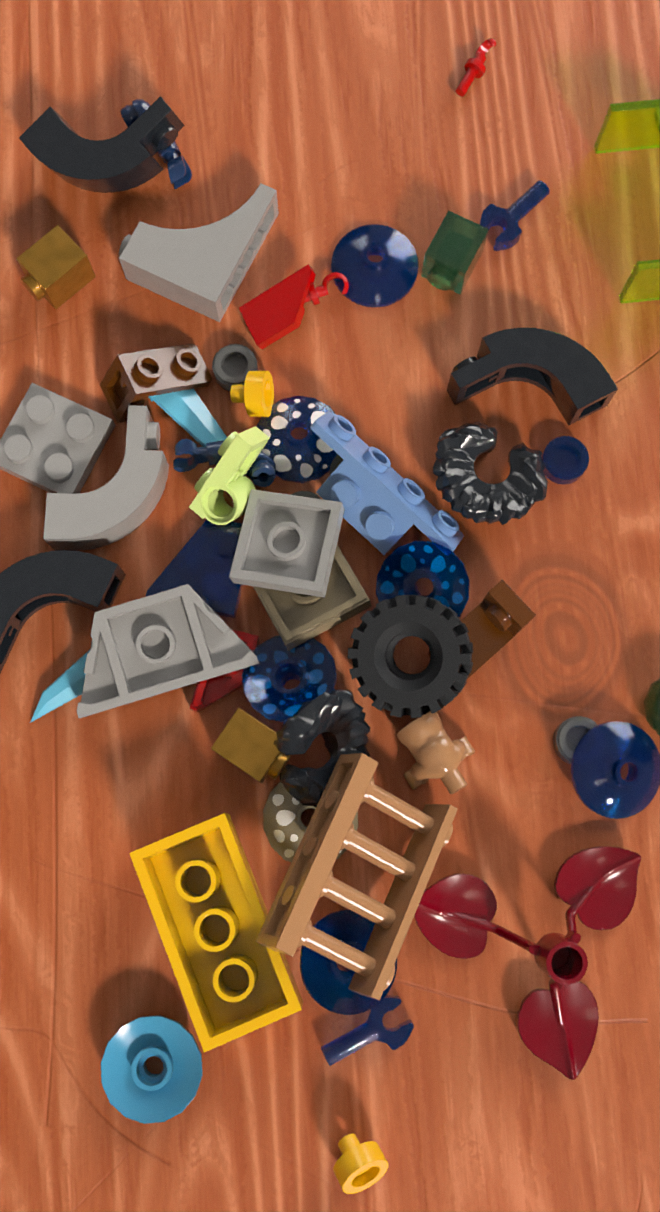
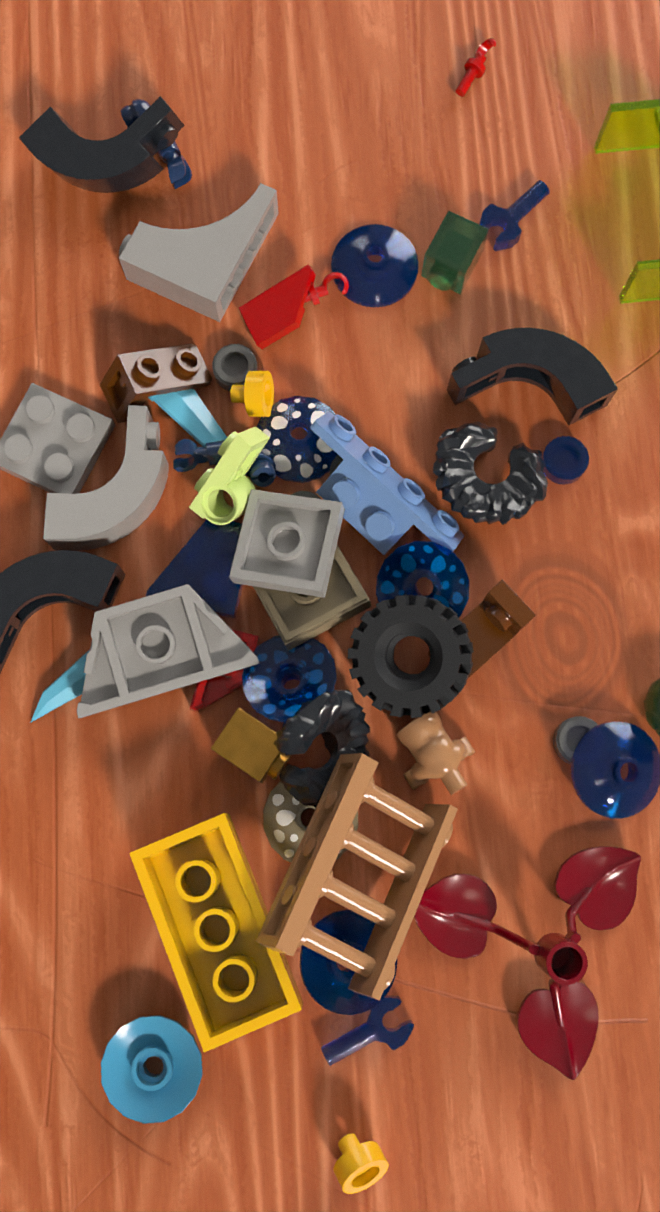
pearl gold brick [16,225,96,309] -> none

